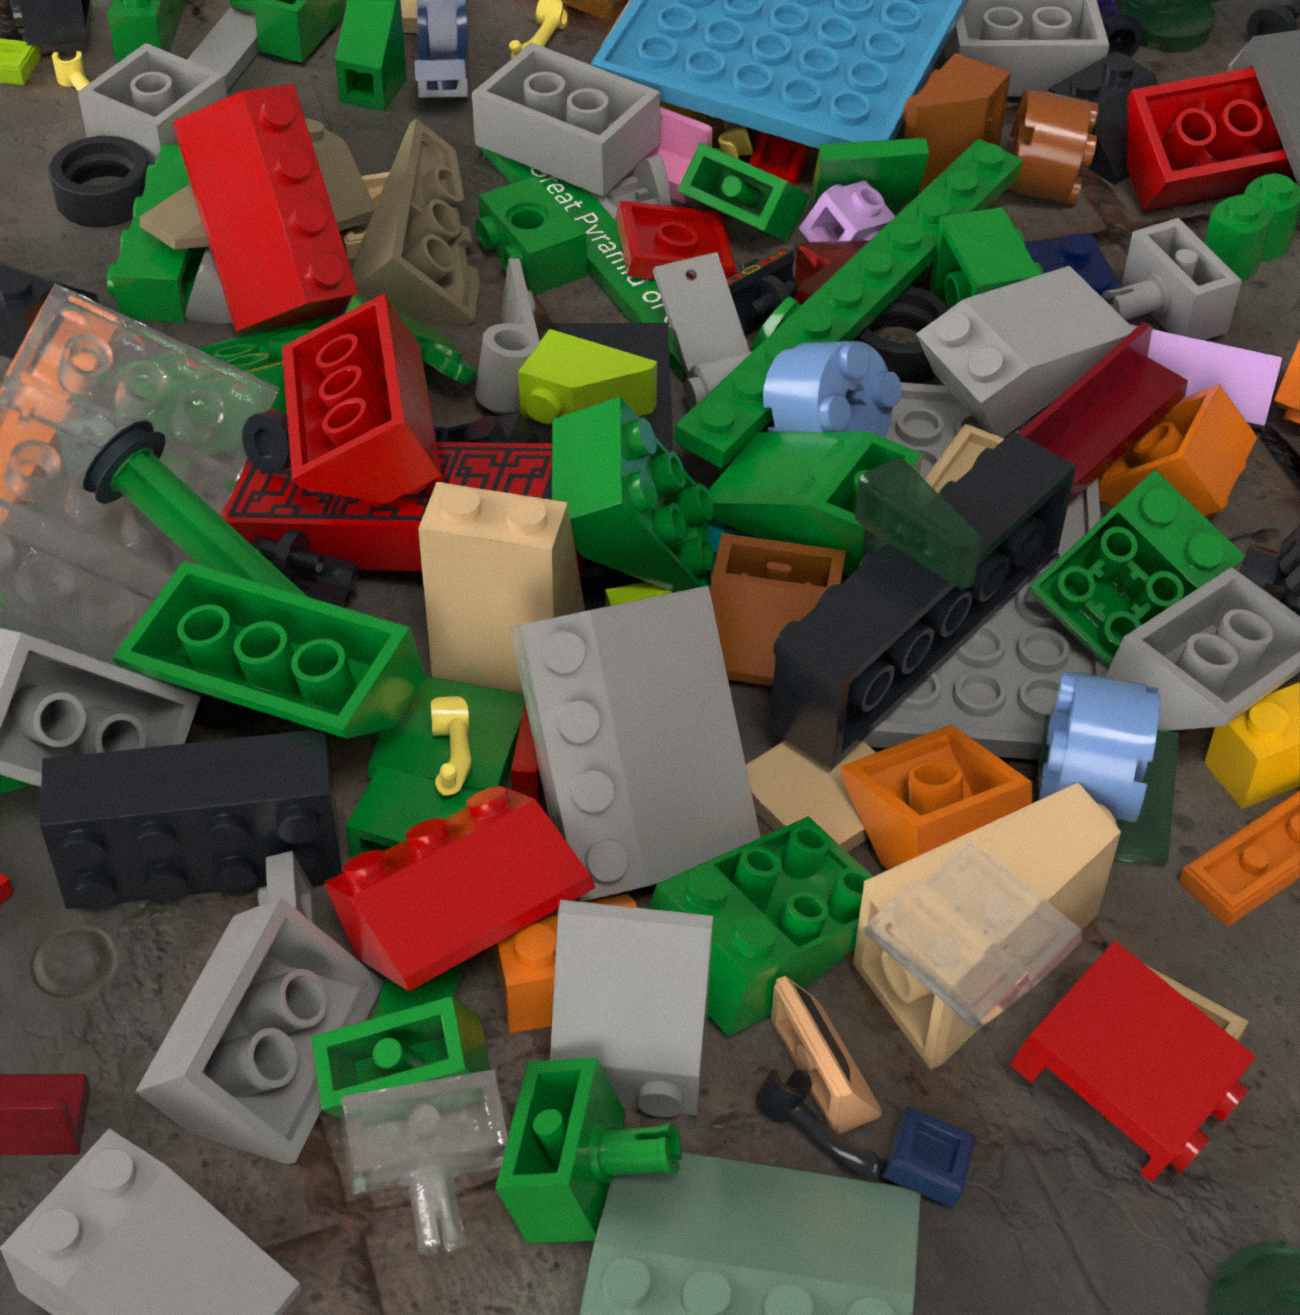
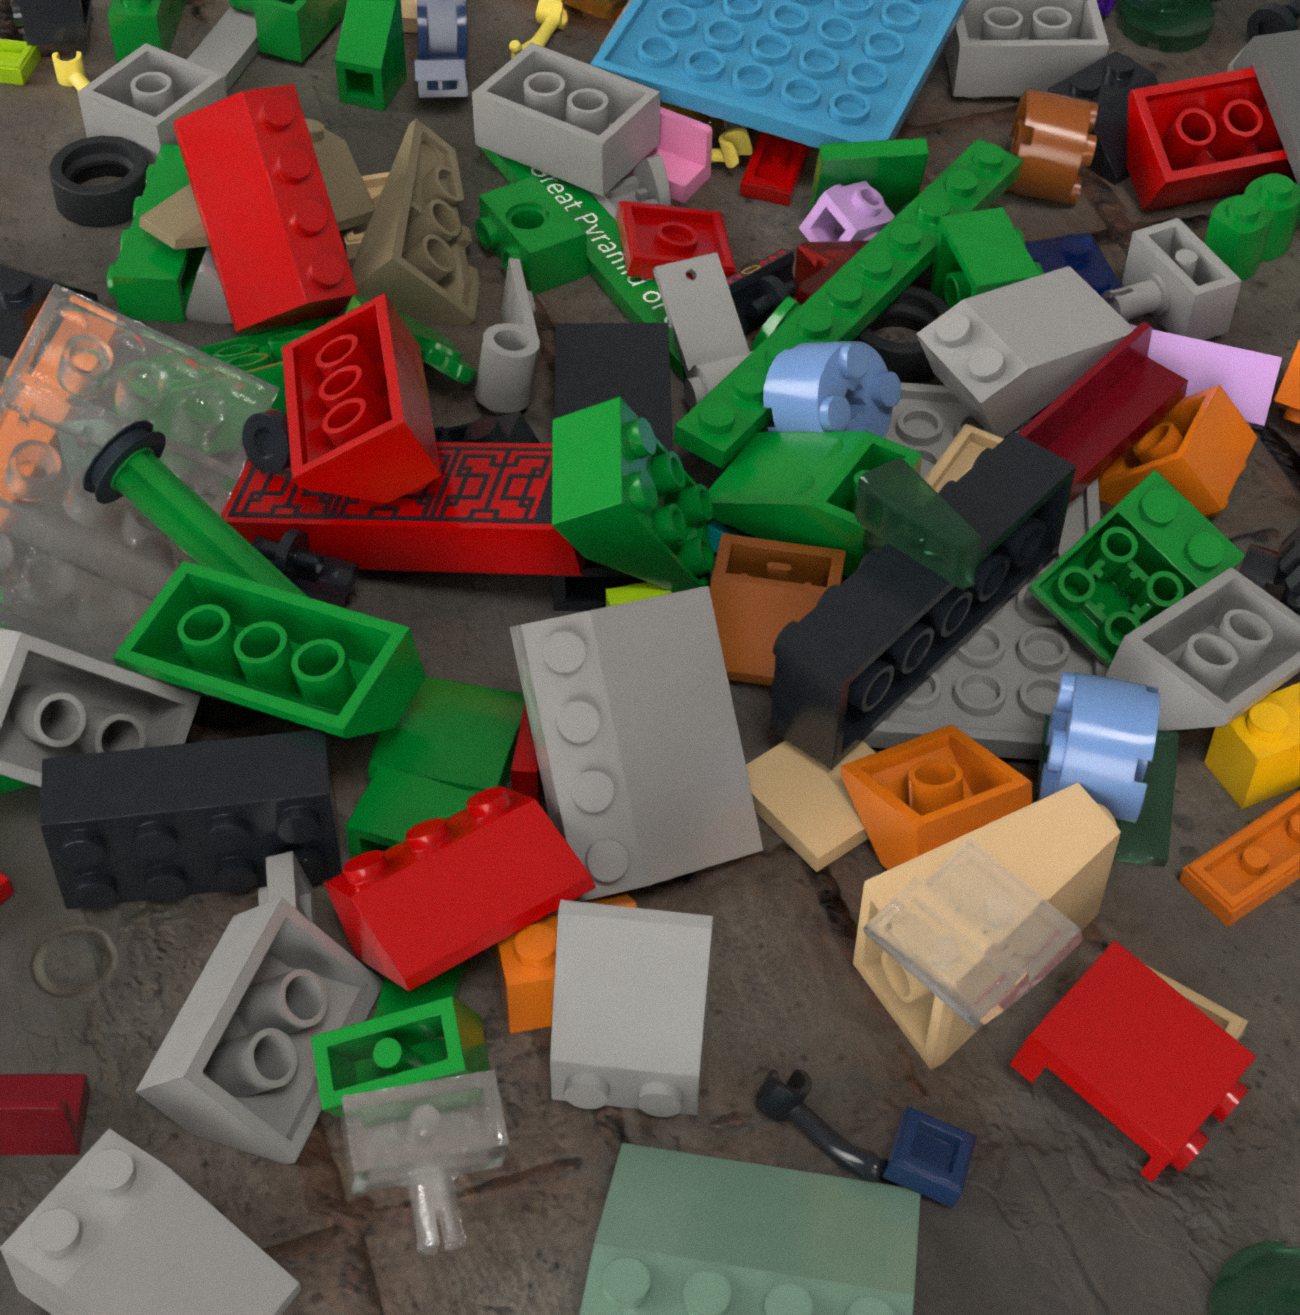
tan slope [418,482,585,694] -> none
light yellow piece [431,696,472,796] -> none
green brick [495,1057,682,1244] -> none
lime slope [518,329,657,426] -> none
green slope [649,816,873,1037] -> none
green brick [677,142,810,244] -> none
light nougat slope [771,976,882,1134] -> none
dark orange slope [902,53,1011,192] -> none
black cone [1098,1,1143,57] -> none

